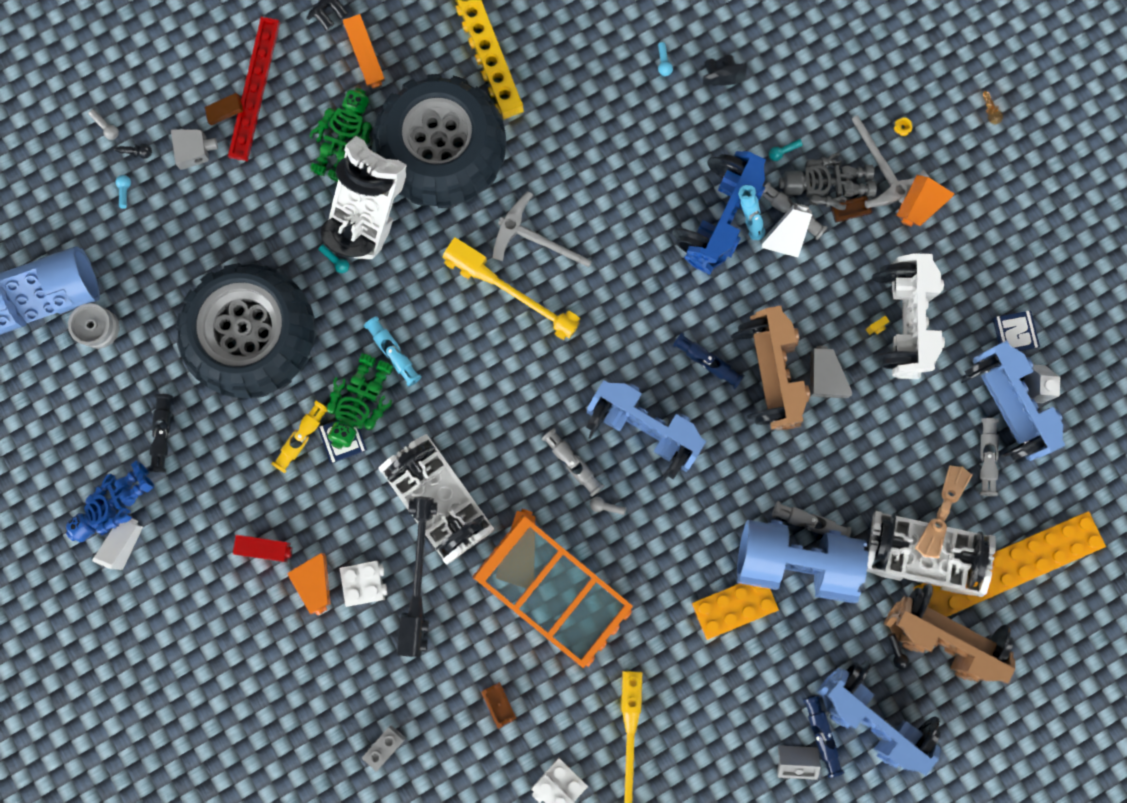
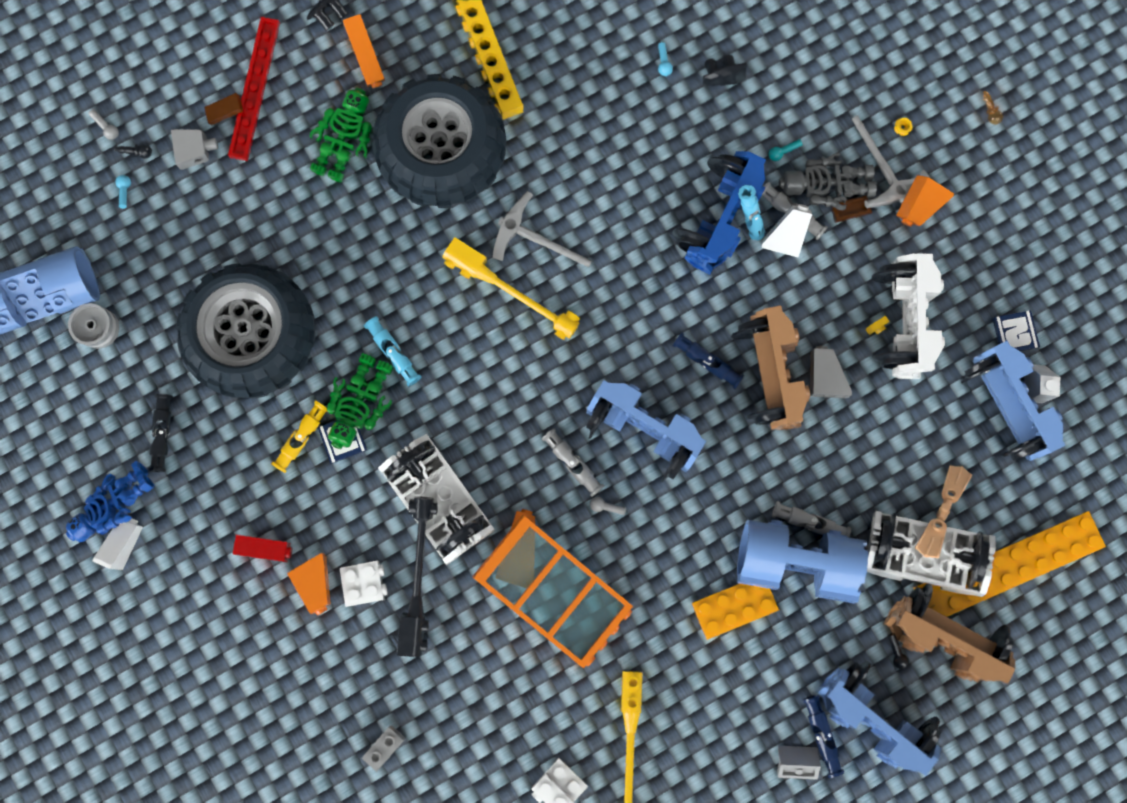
teal bar [318,244,350,273] -> none
white piece [320,136,407,259] -> none
dark orange hinge [481,682,516,729] -> none
light grey piece [980,418,999,496] -> none

